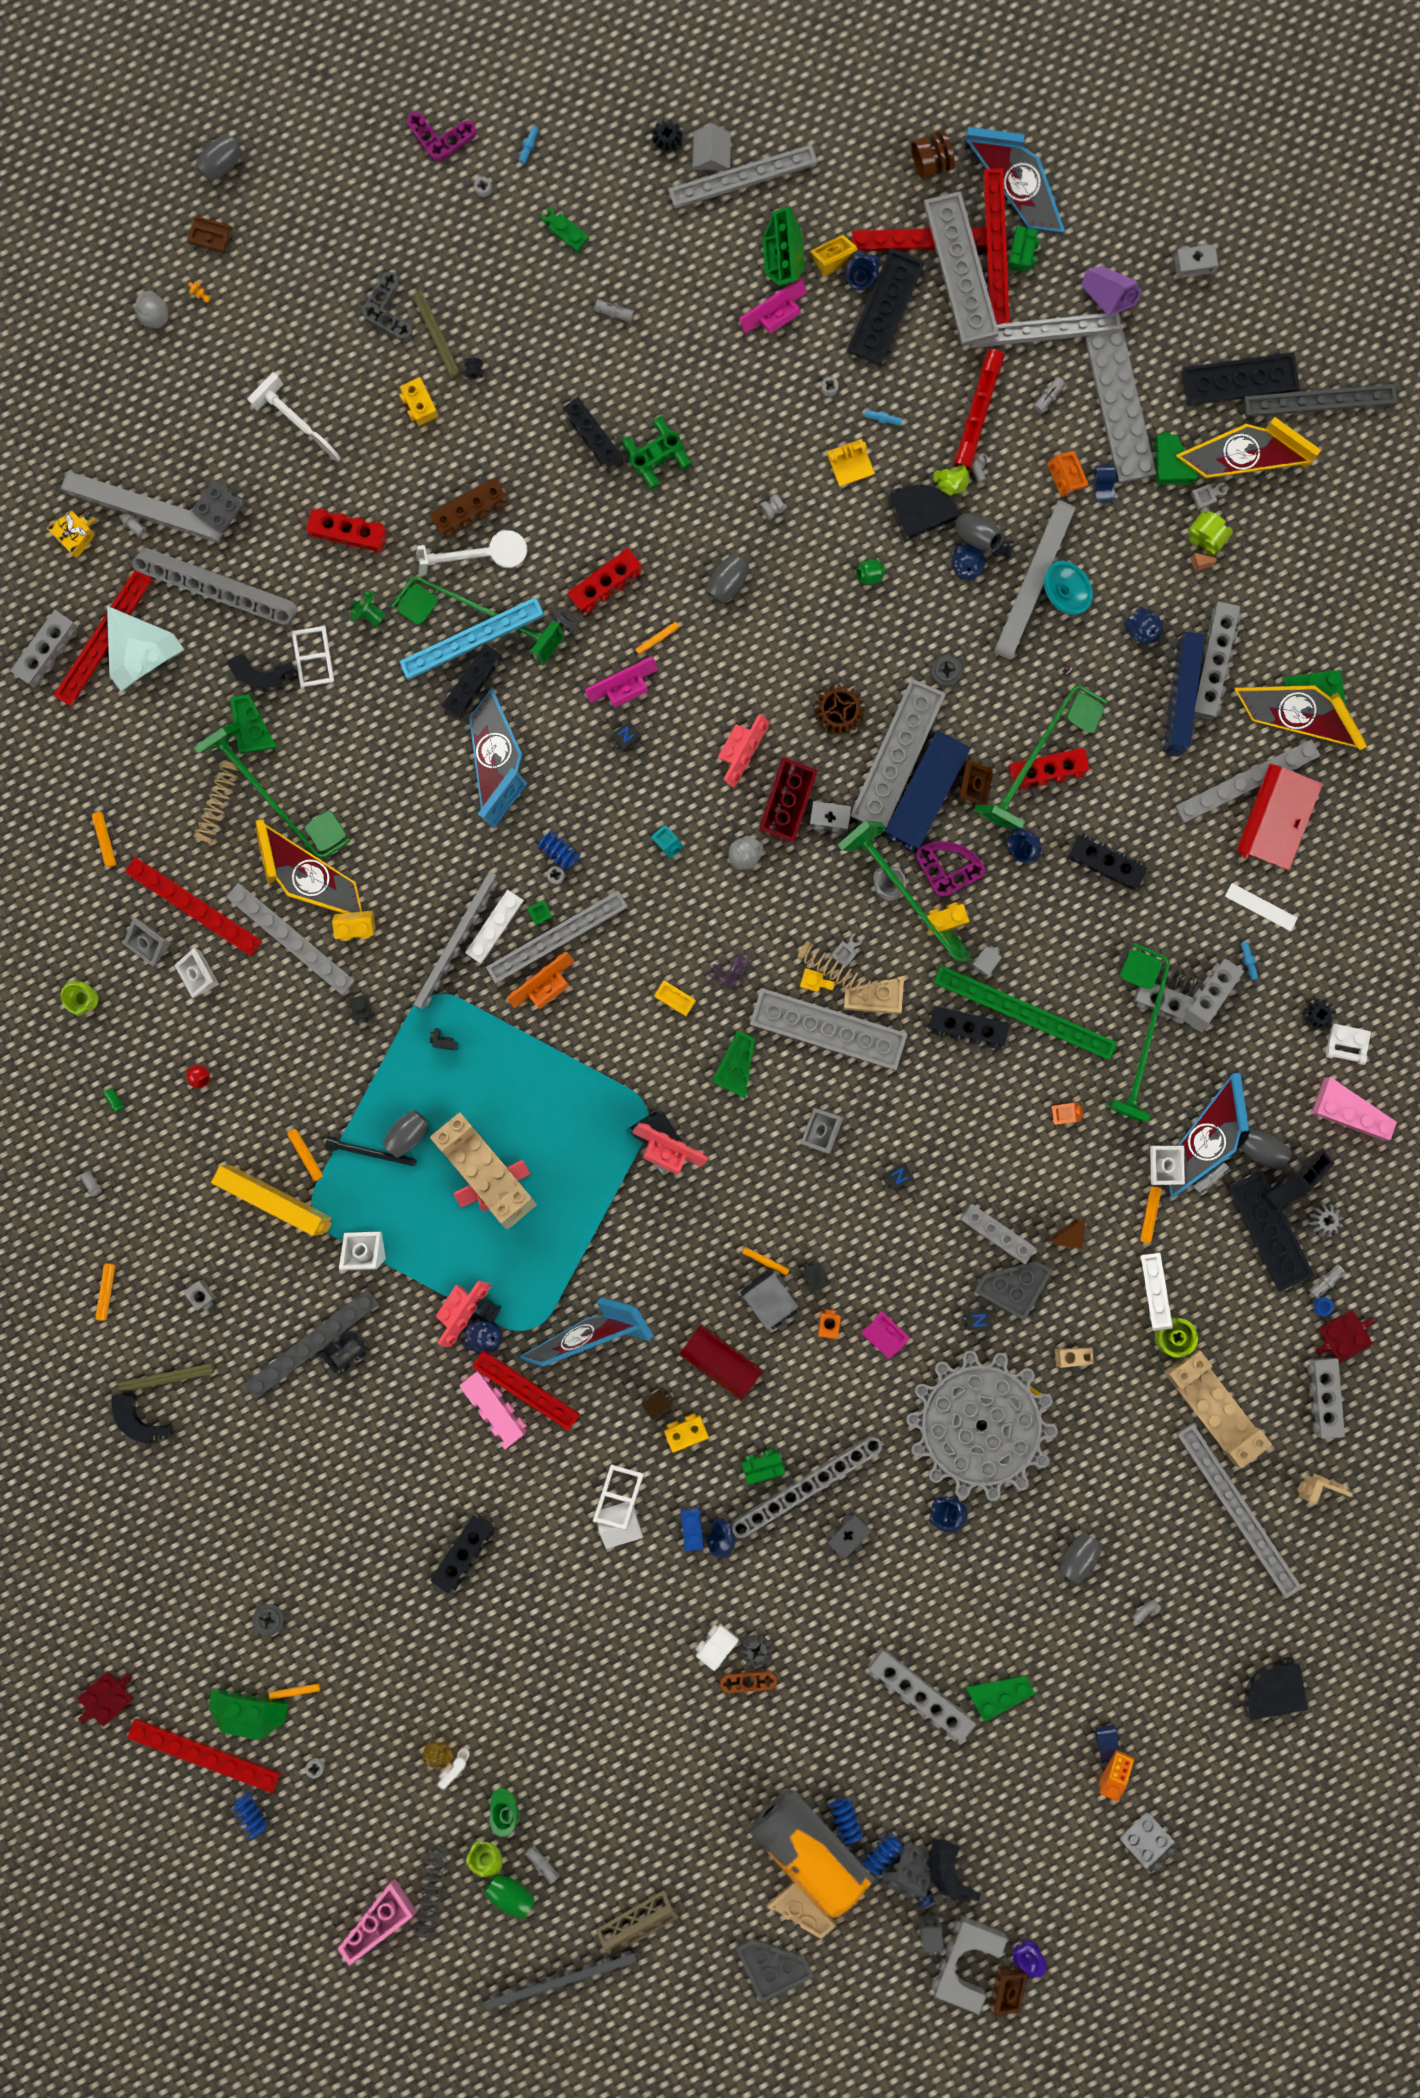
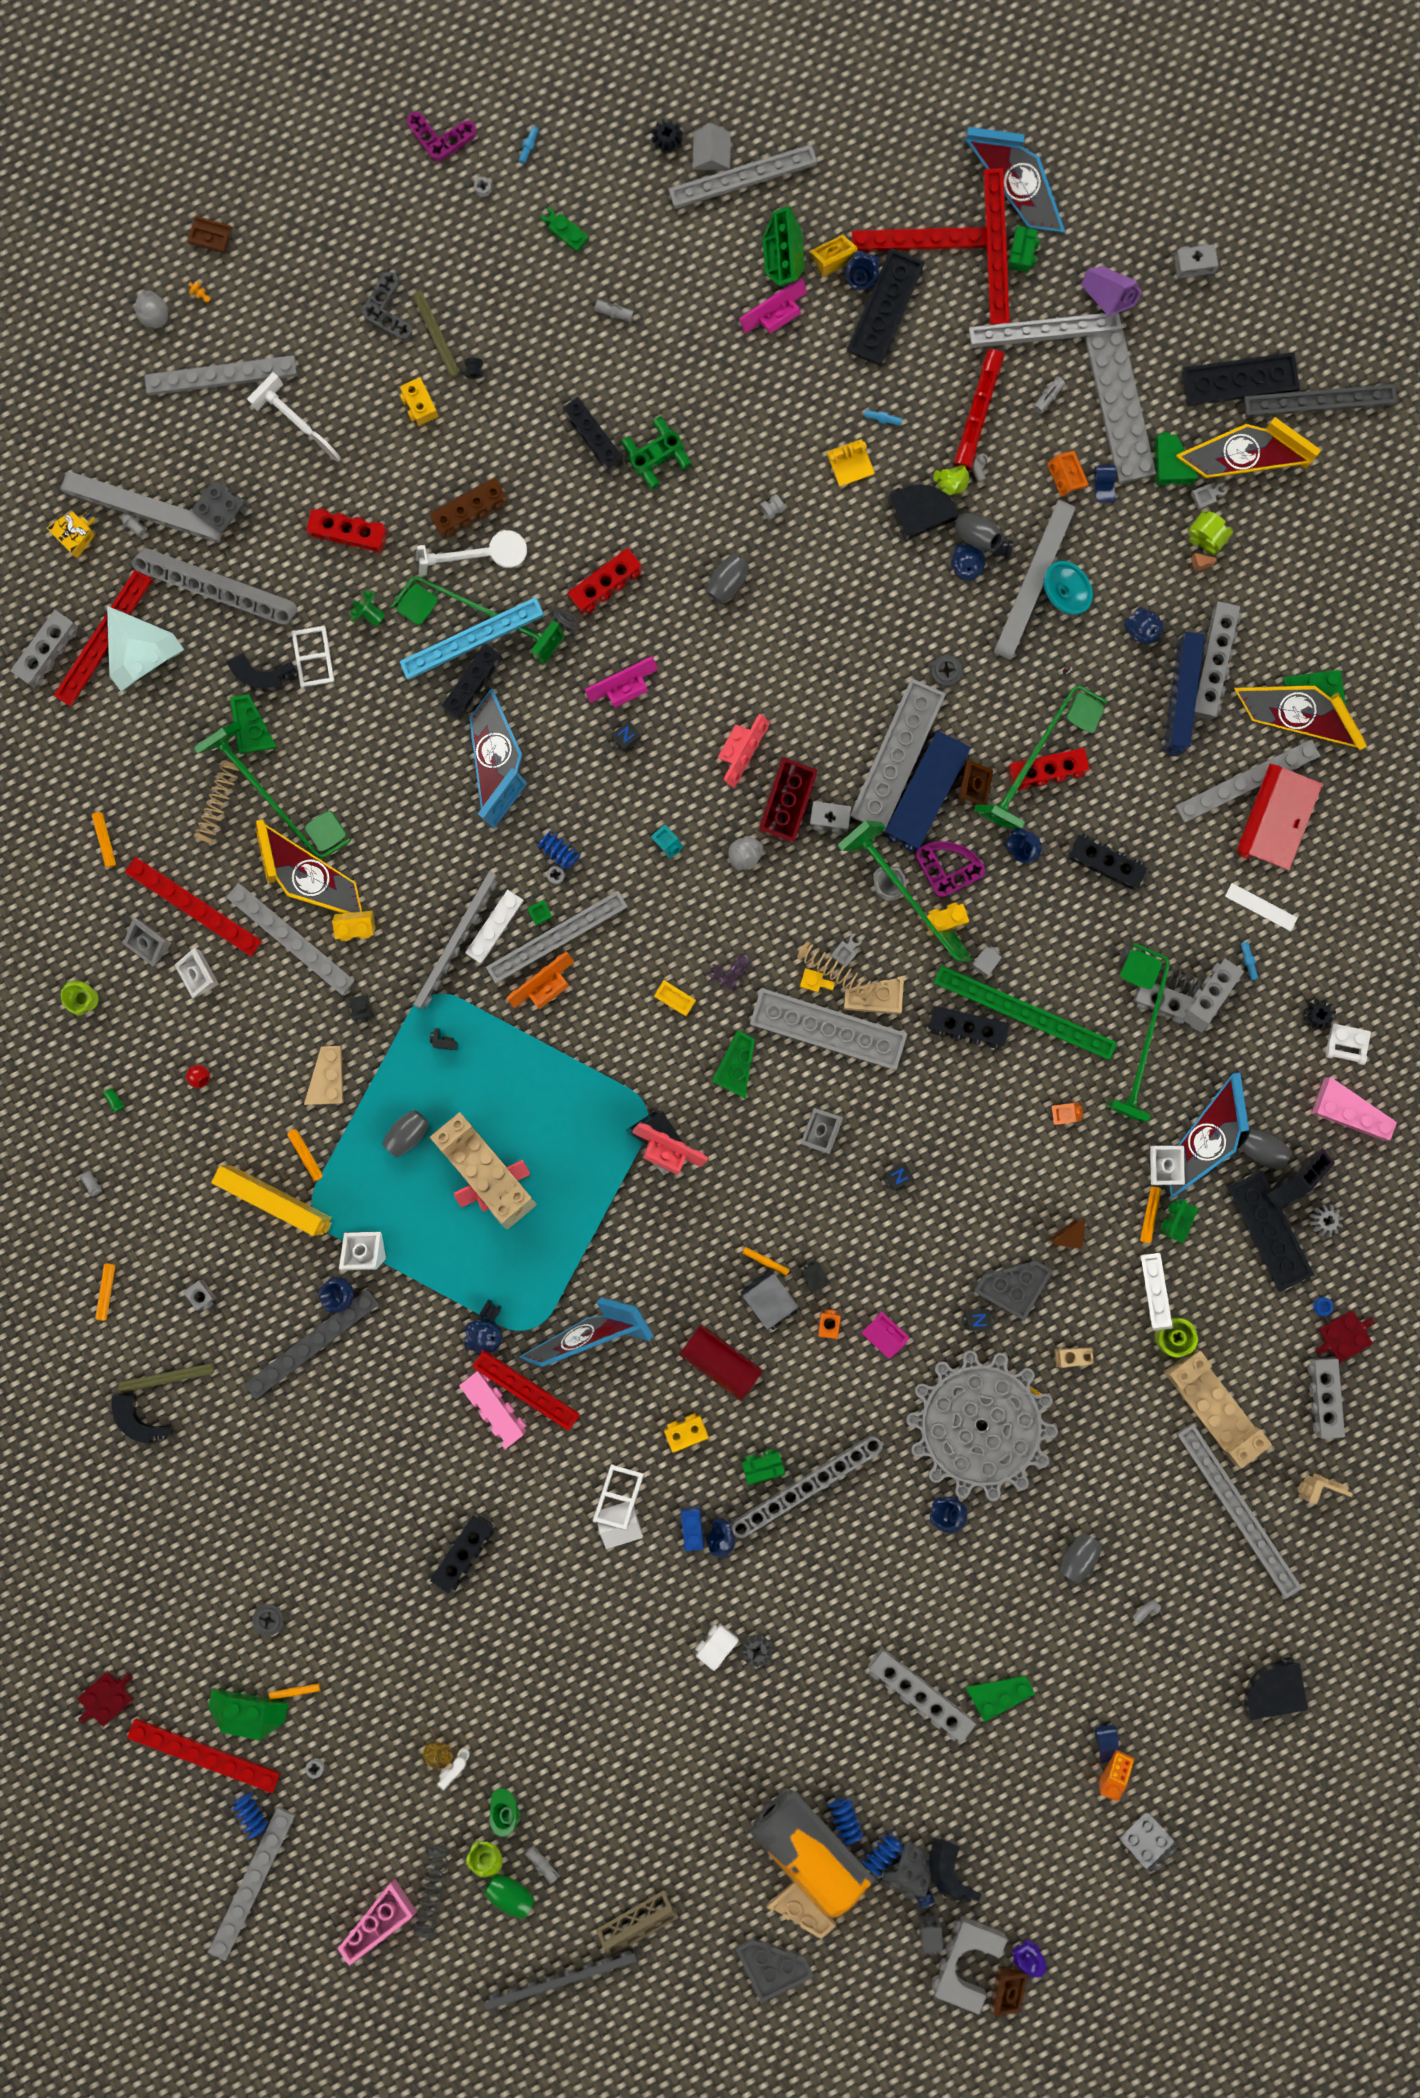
dark grey piece [195,134,243,182] -> none
black window [321,1330,368,1373] -> none
black piece [325,1135,417,1166] -> none
coral bracket [436,1281,491,1347] -> none
light orange piece [635,621,680,655] -> none
dark brown brick [641,1388,673,1420] -> none
dark orange beam [720,1670,777,1693] -> none
reddish brown gear [814,684,865,736] -> none
light grey bush [821,377,838,397] -> none
dark grey brick [827,1512,872,1559] -> none
green head [856,559,885,586] -> none
reddish brown wheel [911,130,955,181] -> none
light grey plate [924,191,999,345] -> none
light grey brick [959,1204,1036,1264] -> none
light grey pin [1193,1162,1231,1195] -> none
light grey pin [1309,1264,1346,1299] -> none
none -> light grey plate [145,355,297,396]
none -> light grey plate [208,1806,296,1961]
none -> tan wing [304,1046,343,1105]
none -> dark blue hair [318,1277,354,1313]
none -> green bracket [1161,1199,1199,1244]

